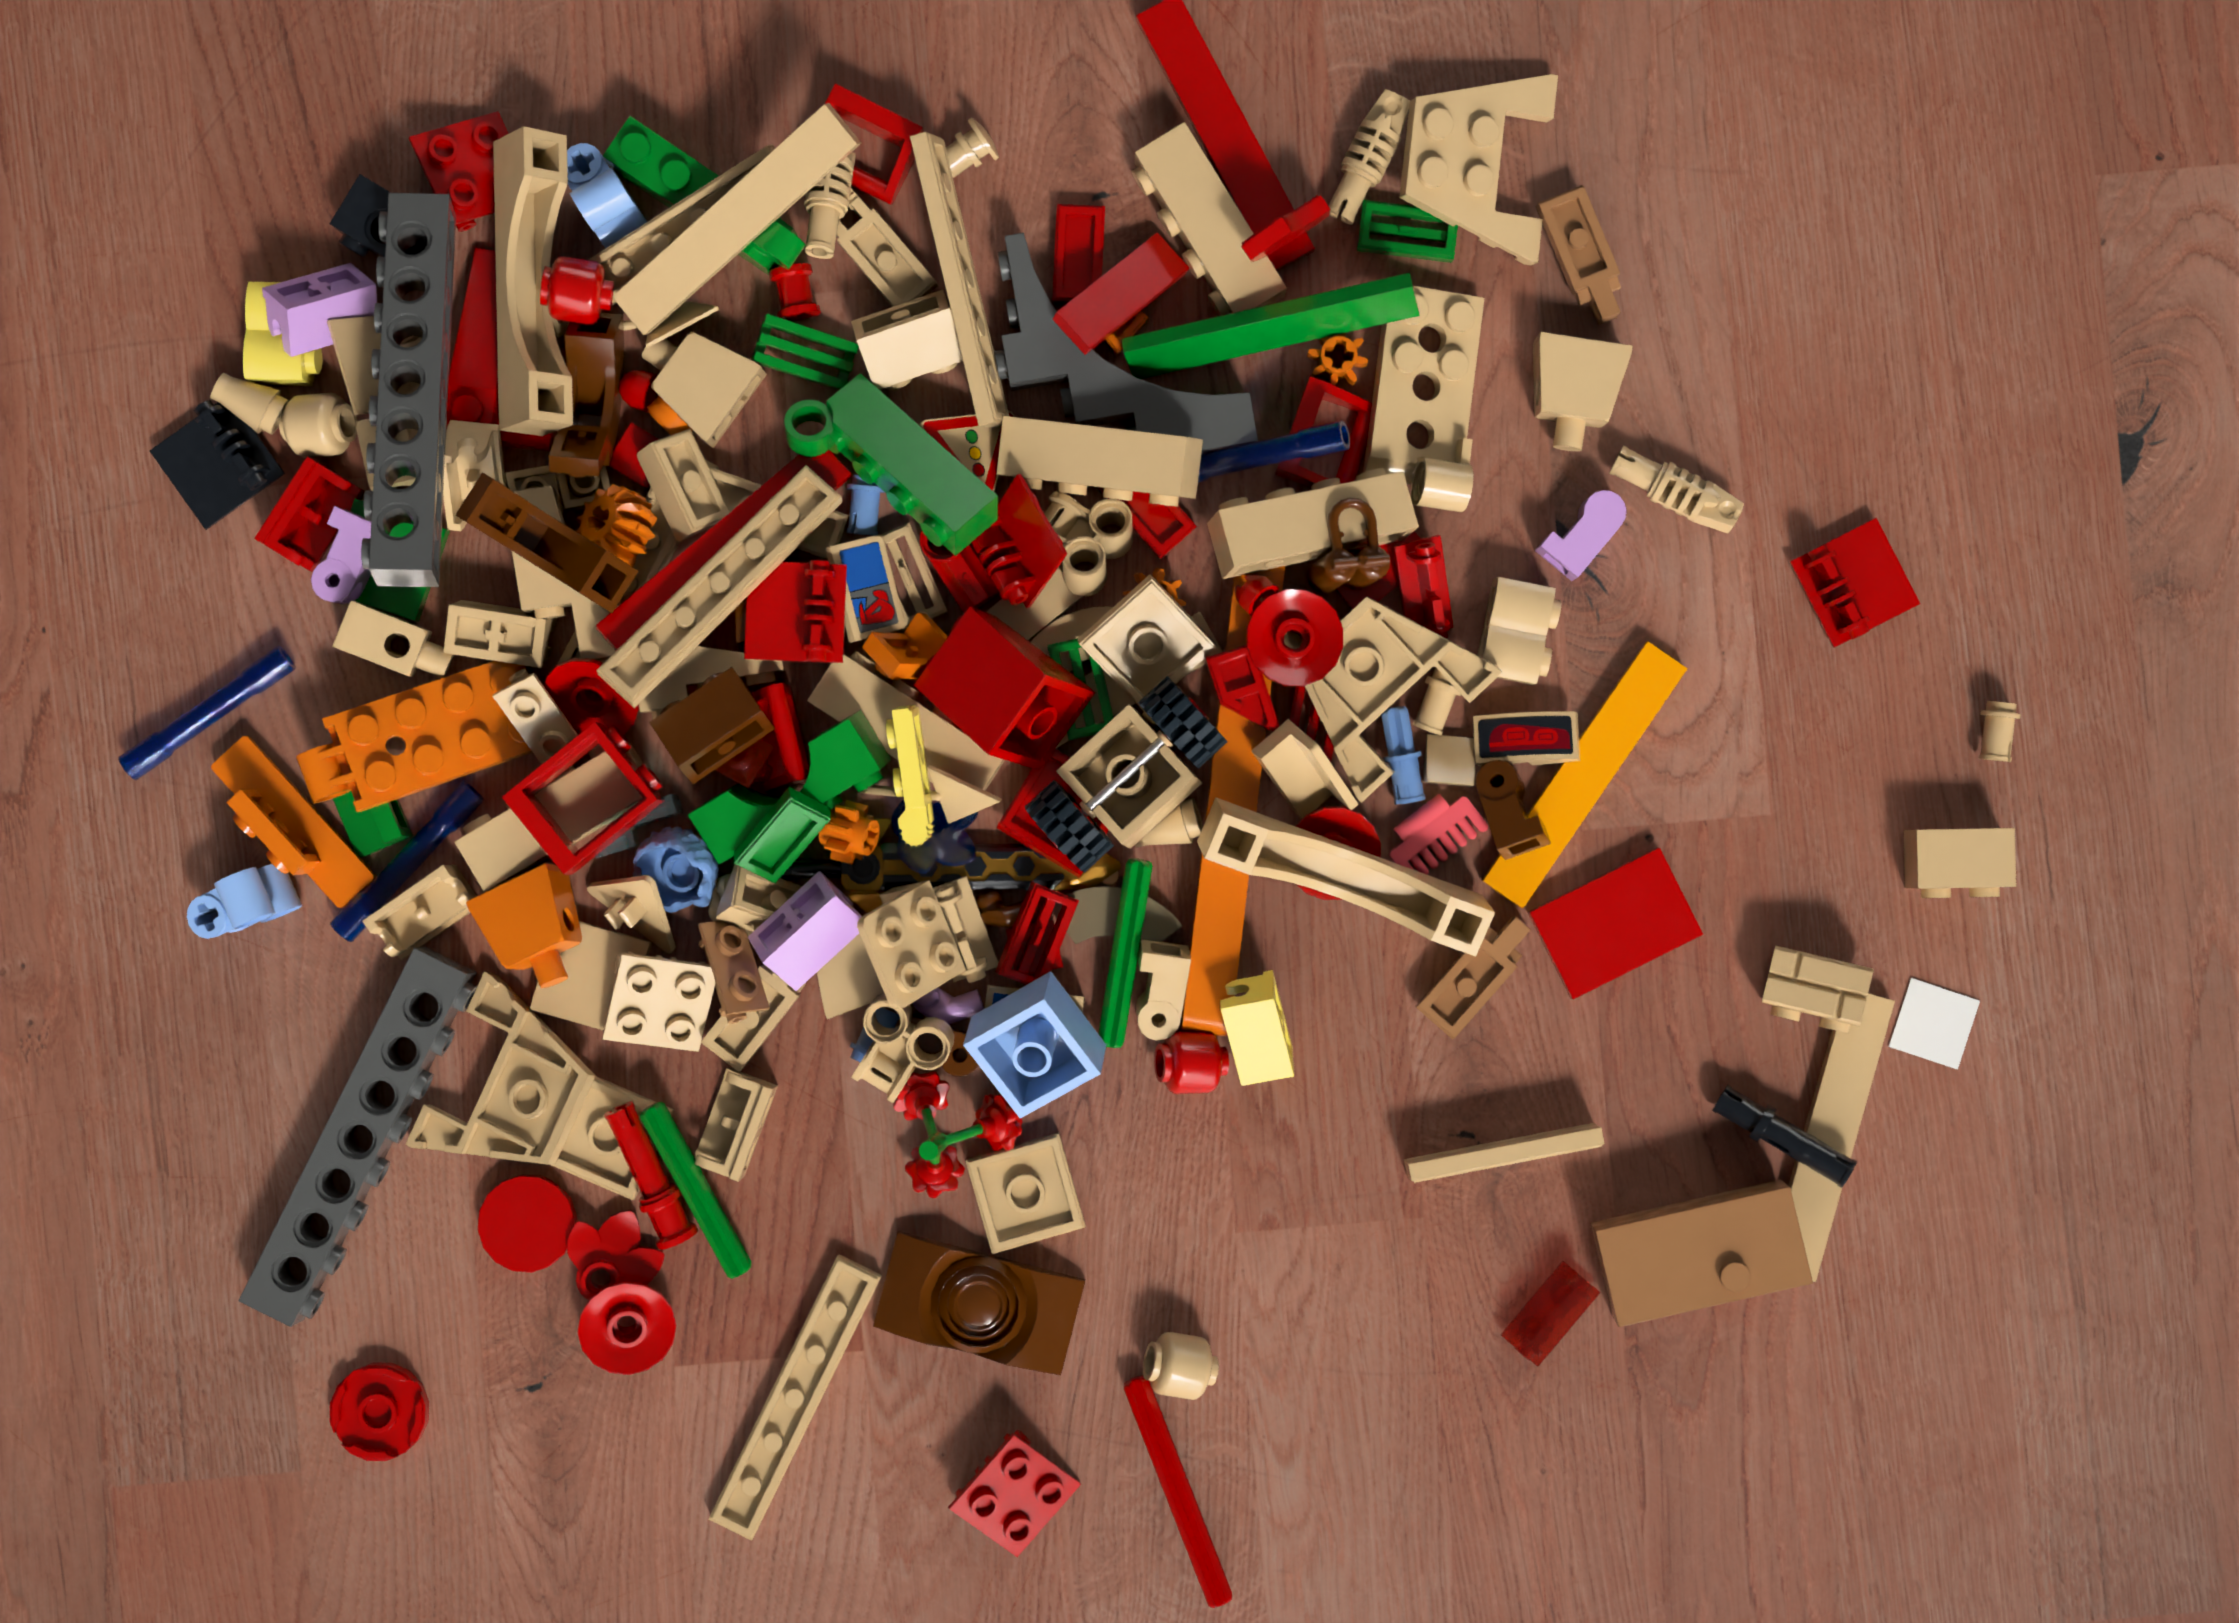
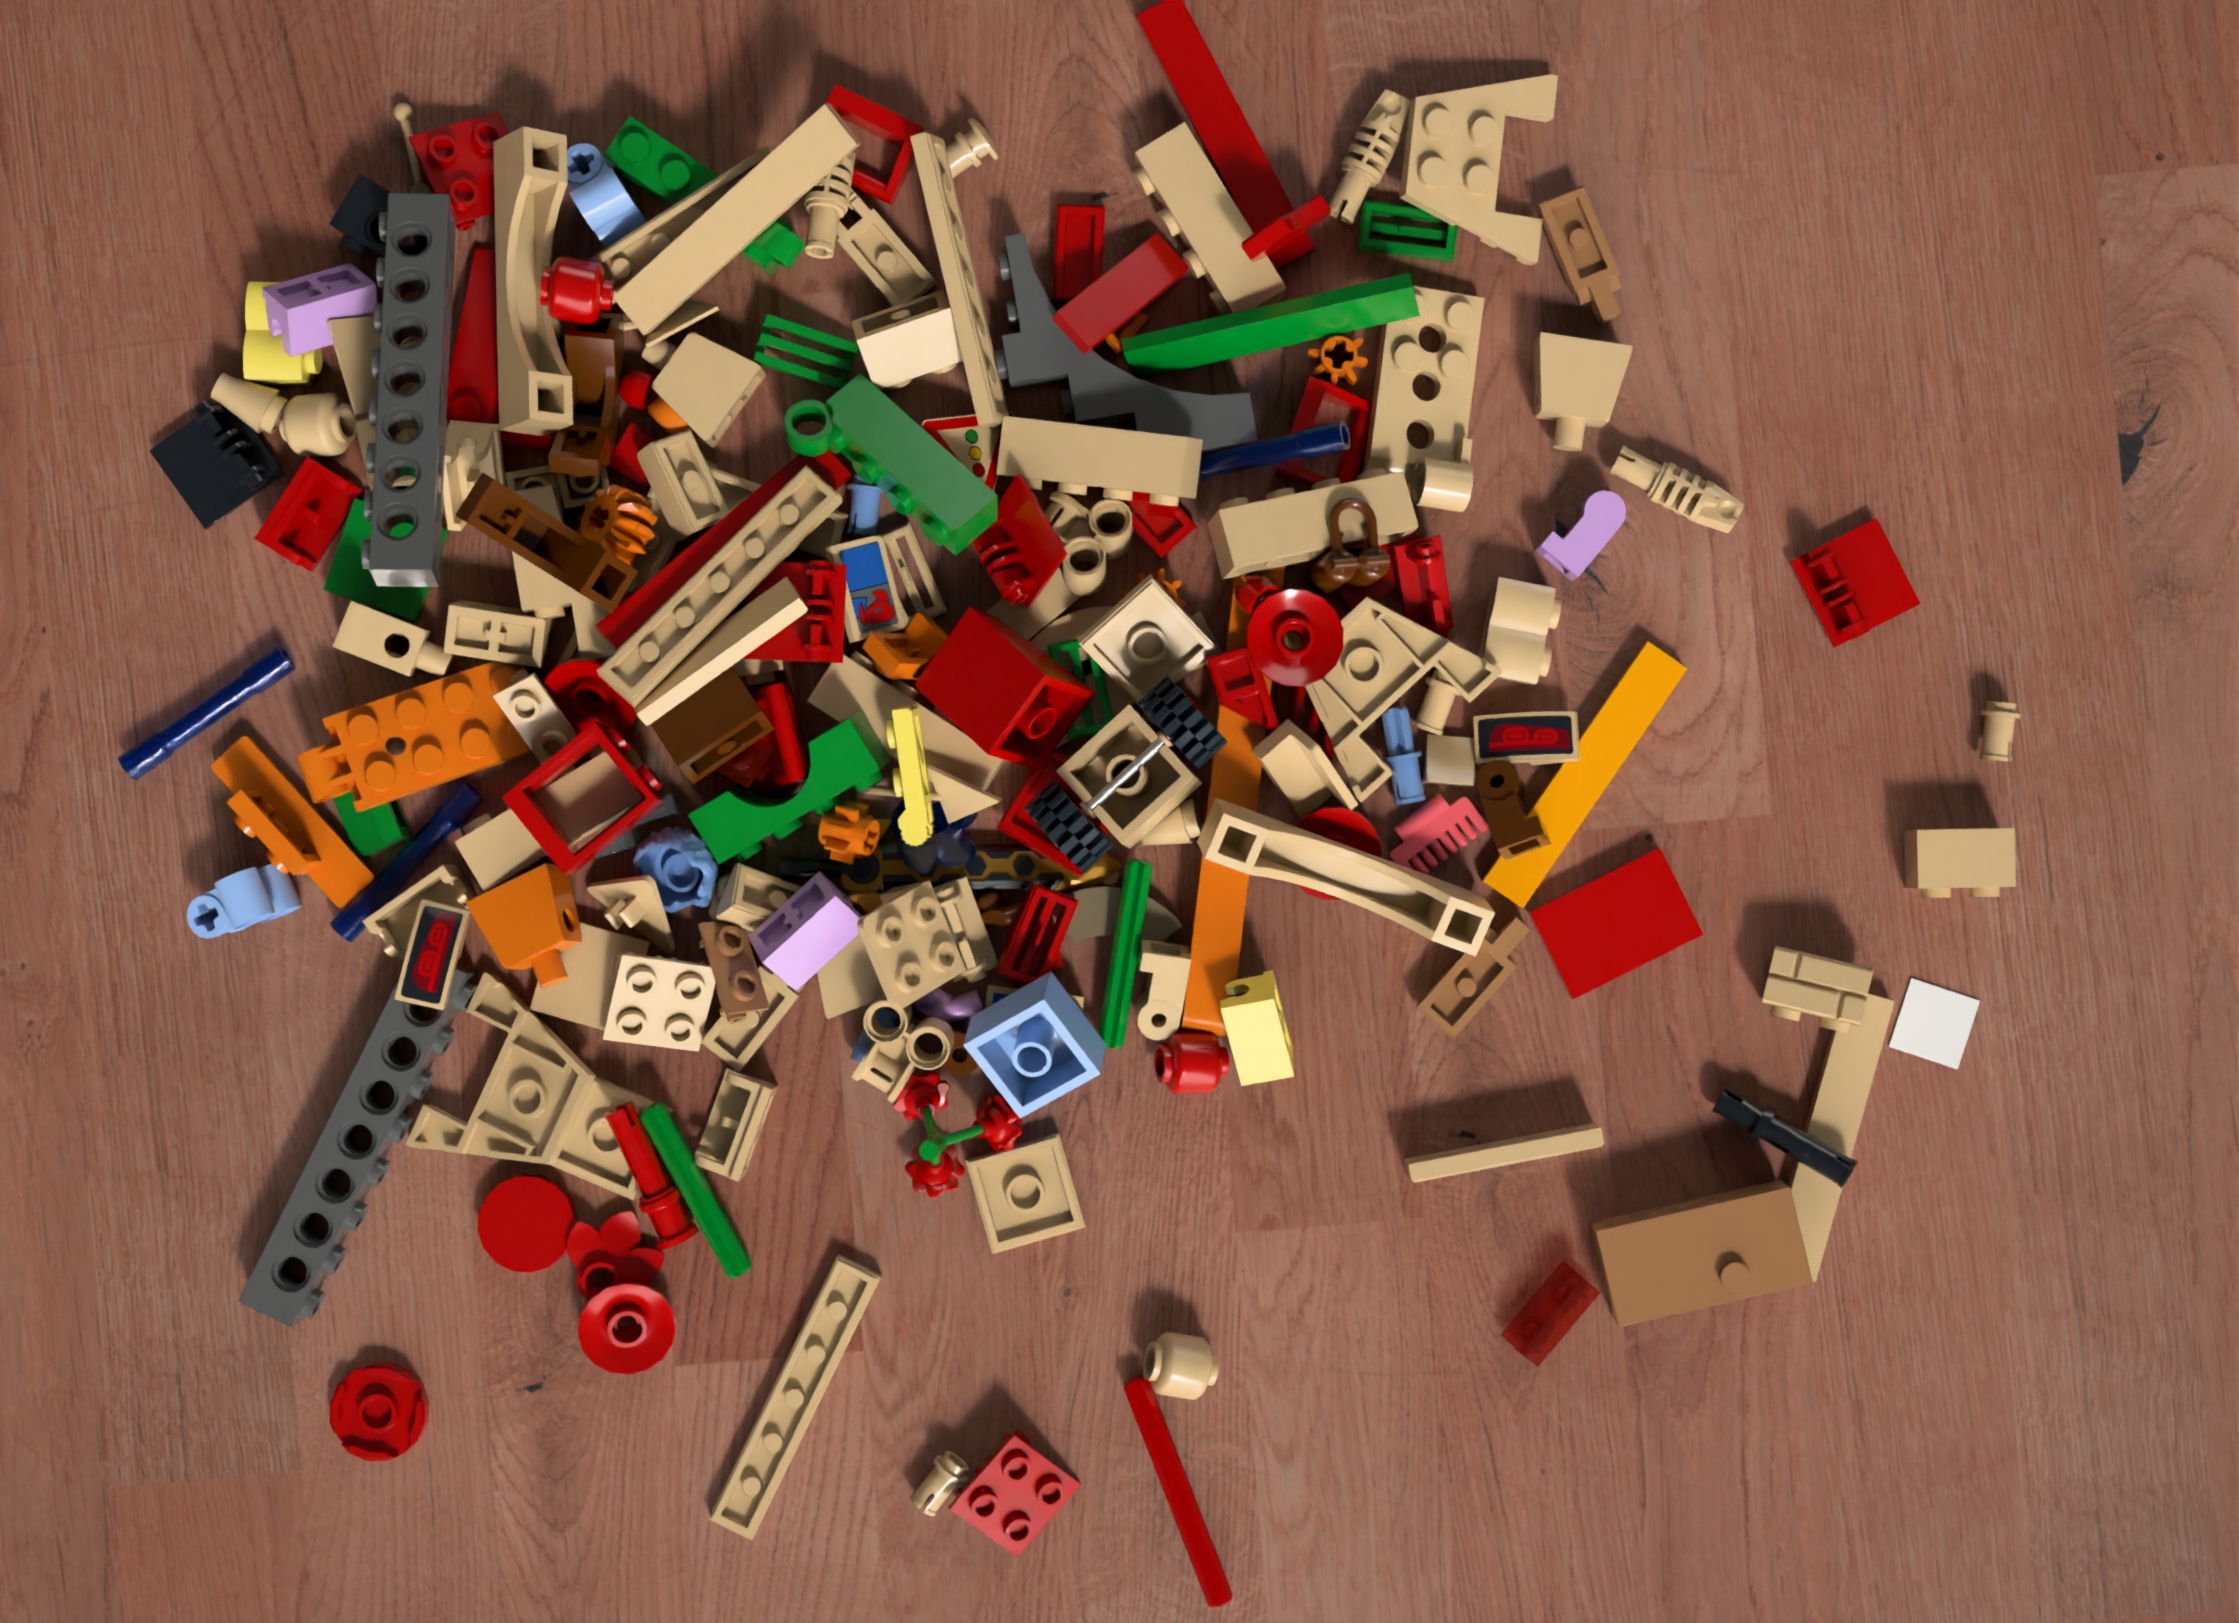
lavender leg [311,506,371,604] -> none
green tile [734,787,831,883] -> none
red bush [769,263,821,322] -> none
reddish brown slope [873,1231,1086,1375] -> none
red piece [920,531,1000,614] -> none
none -> tan hinge [393,103,432,194]
none -> slope [395,899,471,1011]
none -> tan tile [633,576,808,726]
none -> tan pin [910,1451,969,1517]

